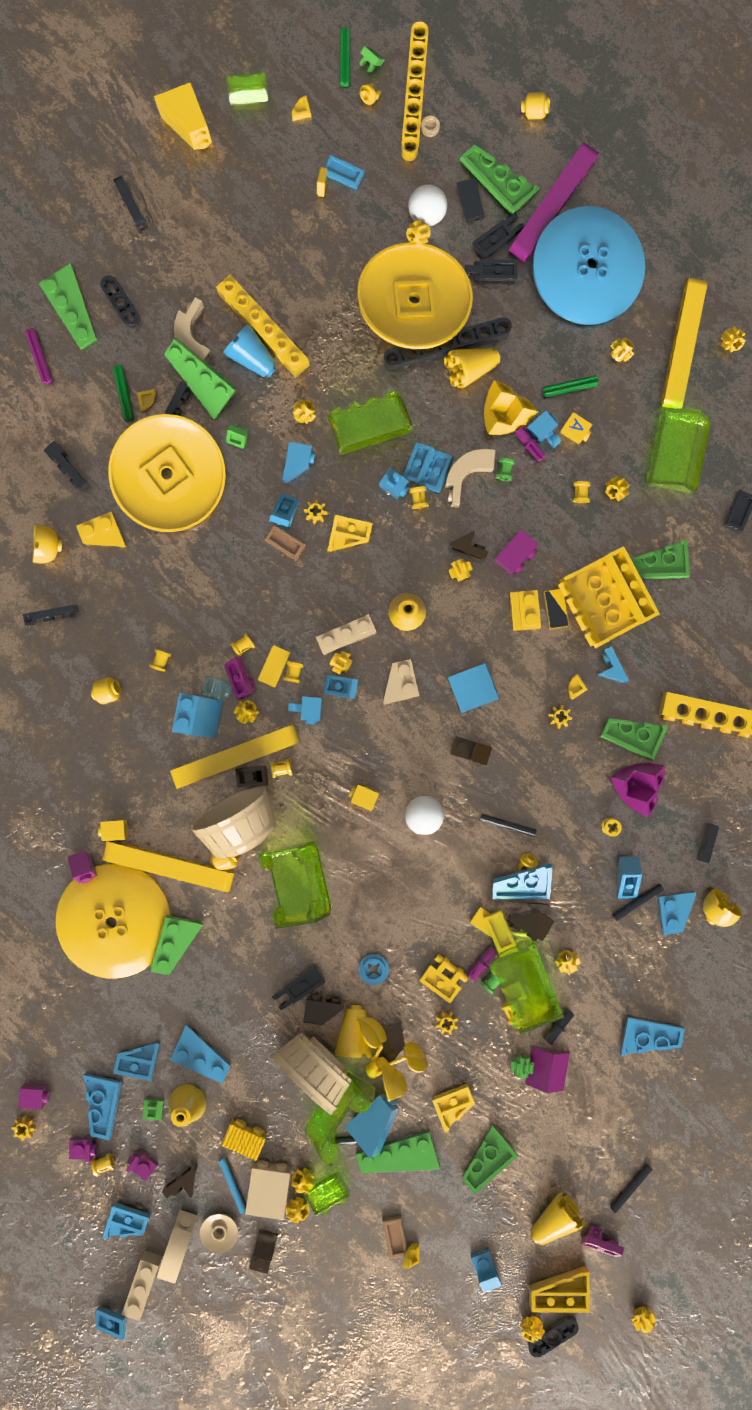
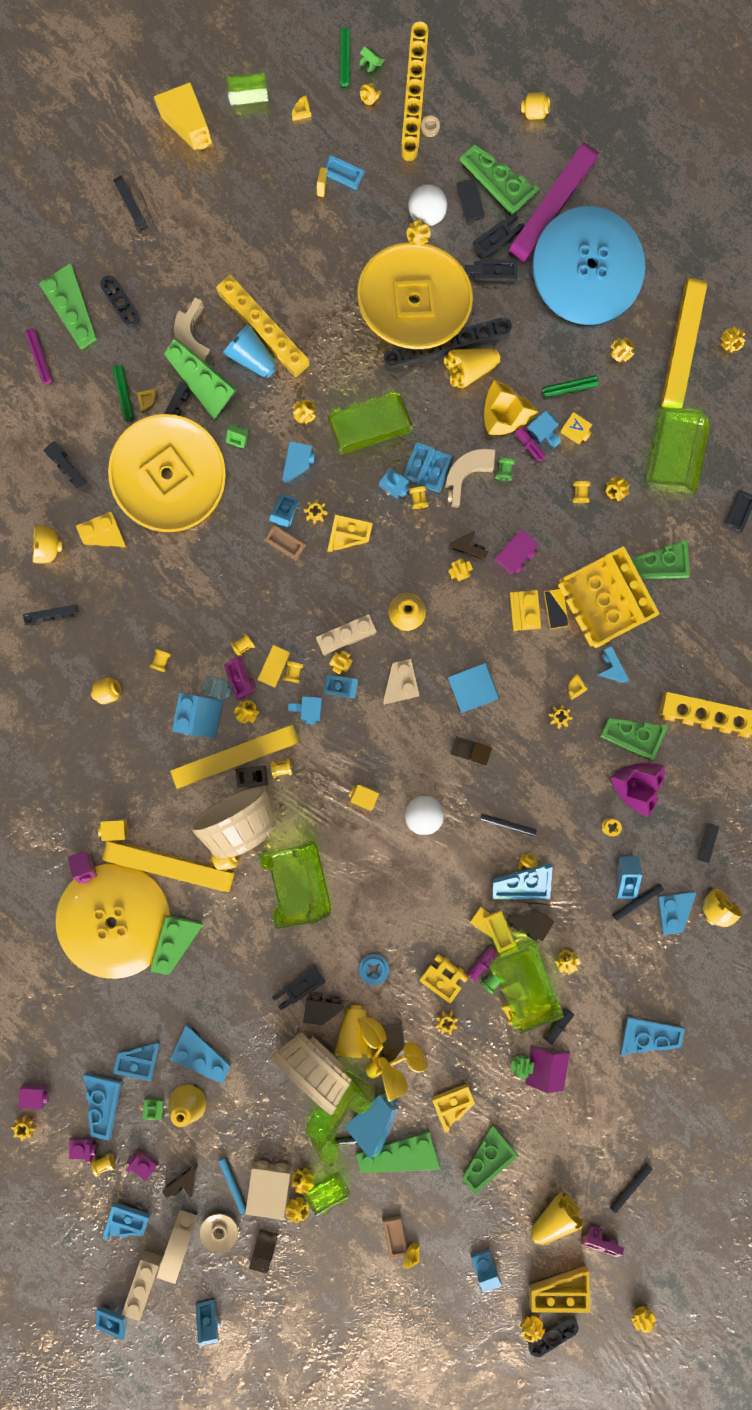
yellow brick [221,1119,267,1161] -> none
none -> dark azure slope [195,1300,221,1346]

